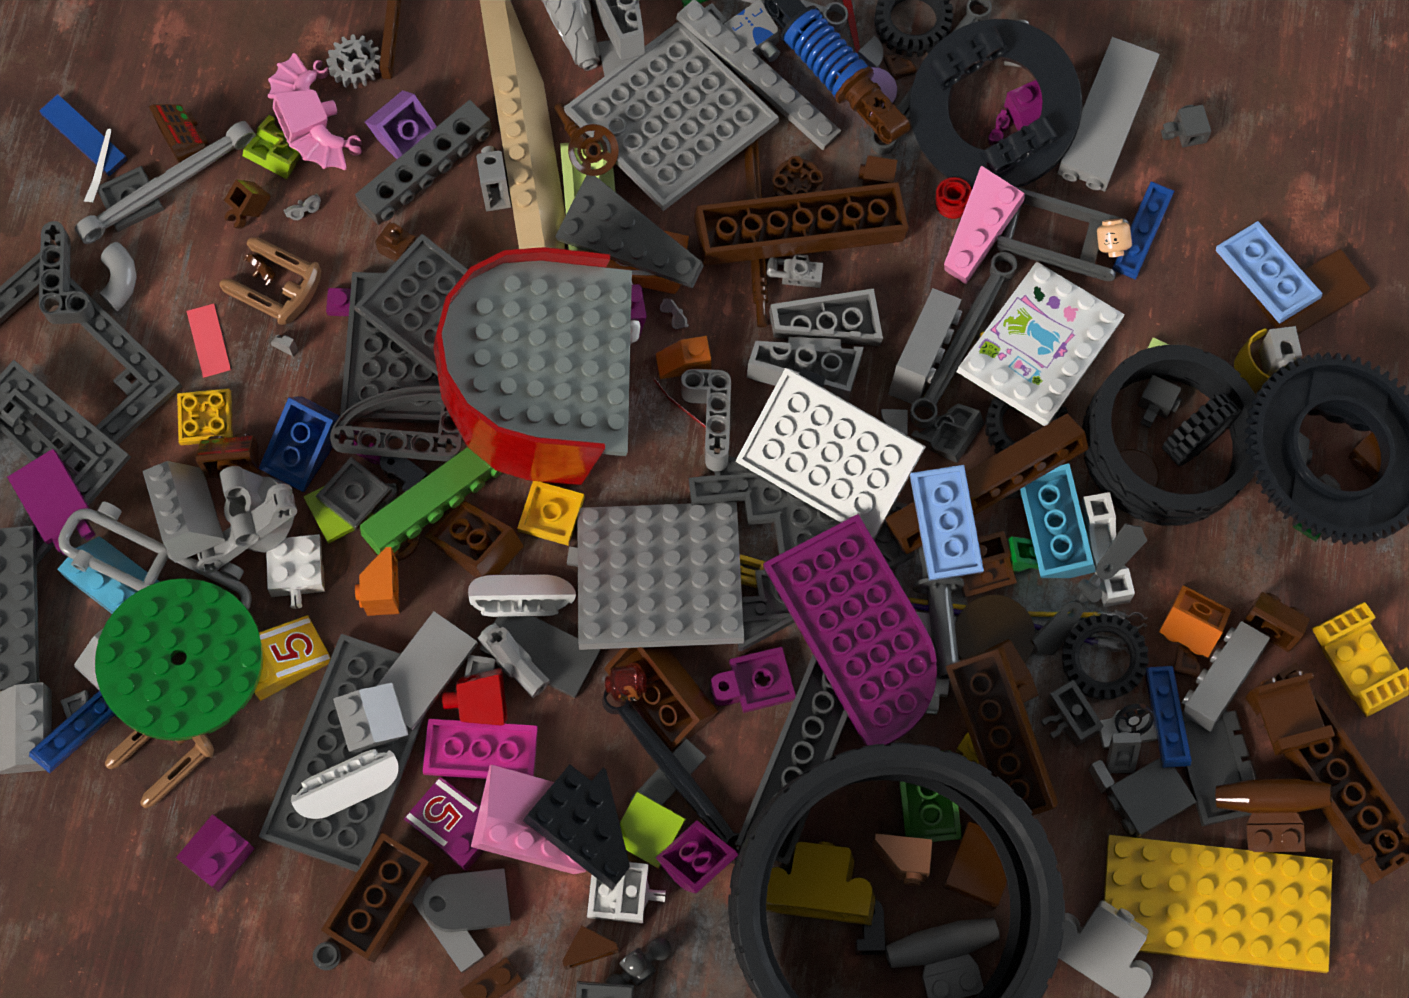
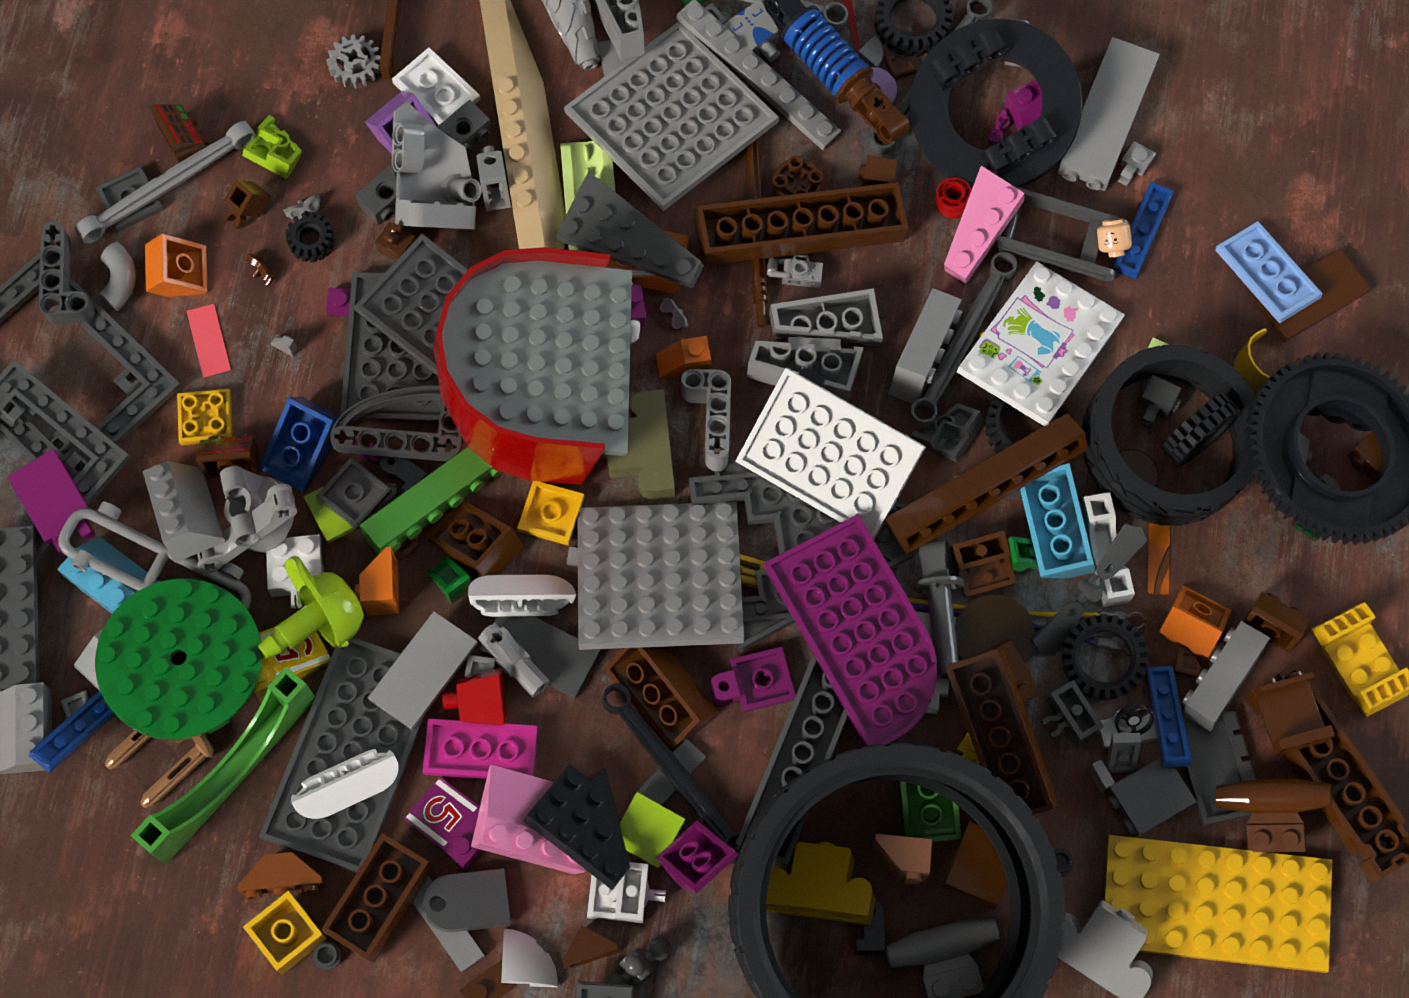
blue tile [39,94,127,176] -> none
white sticker [84,129,111,202] -> none
magenta slope [176,814,255,892] -> none
medium nougat piece [219,237,321,325] -> none
bright pink torso [268,53,362,170] -> none
light grey slope [333,683,409,753] -> none
reddish brown dish [554,103,619,176] -> none
clear red head [605,665,647,702] -> none
red sticker [654,378,706,428] -> none
light grey tile [881,409,908,436] -> none
light blue tile [910,465,984,581] -> none
dark grey brick [1161,105,1211,148] -> none
light grey brick [1259,326,1302,376] -> none
none -> bright green arch [131,667,315,866]
none -> orange slope [145,234,207,297]
none -> dark orange slope [237,852,326,899]
none -> yellow brick [243,891,327,975]
none -> lime piece [257,556,364,659]
none -> black tyre [285,212,335,263]
none -> white plate [392,48,481,125]
none -> light grey panel [392,101,482,229]
none -> green slope [427,556,471,604]
none -> white brick [501,929,558,988]
none -> olive brick [602,389,675,499]
none -> black plate [1053,848,1074,877]
none -> light grey plate [1118,141,1156,186]
none -> orange sticker [1148,523,1170,595]

